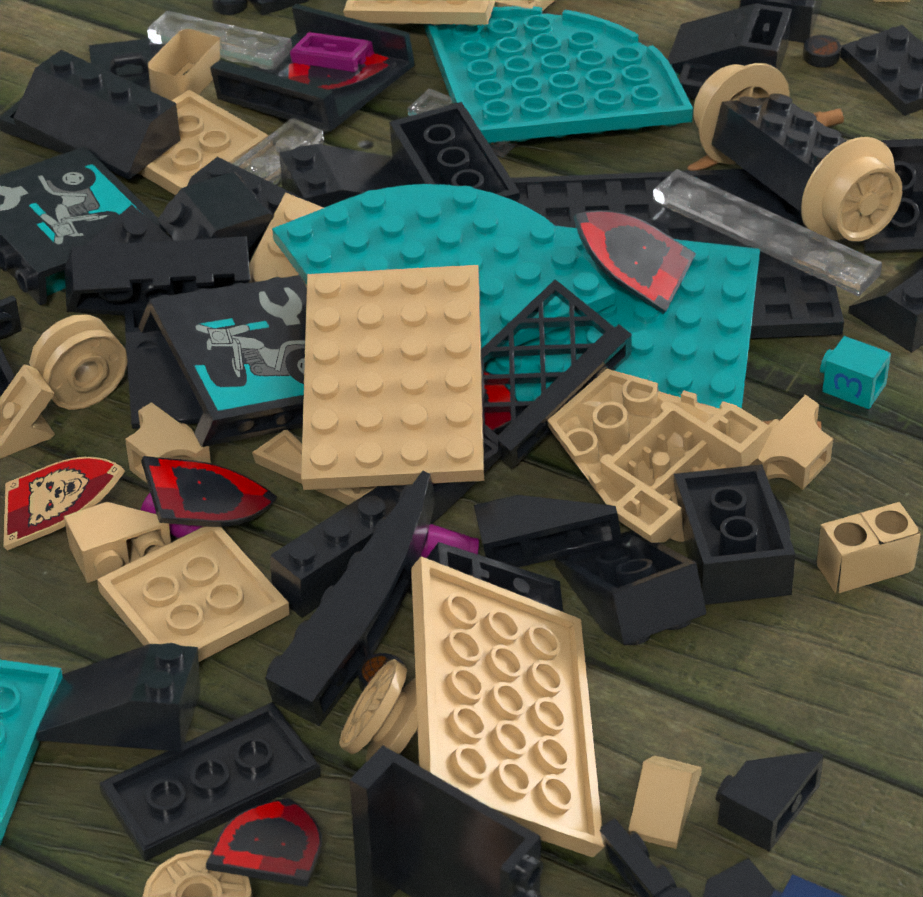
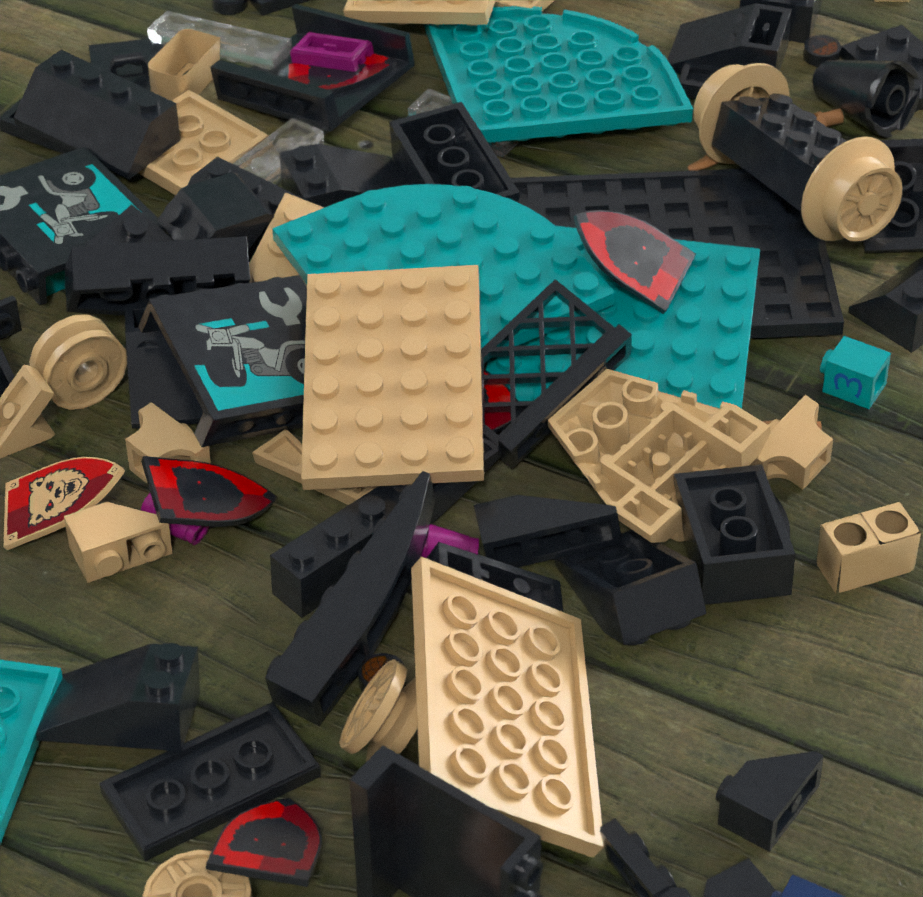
tan plate [97,526,290,662] -> none
tan slope [628,755,702,849] -> none
clear plate [653,169,882,297] -> none
none -> black cone [812,60,920,138]

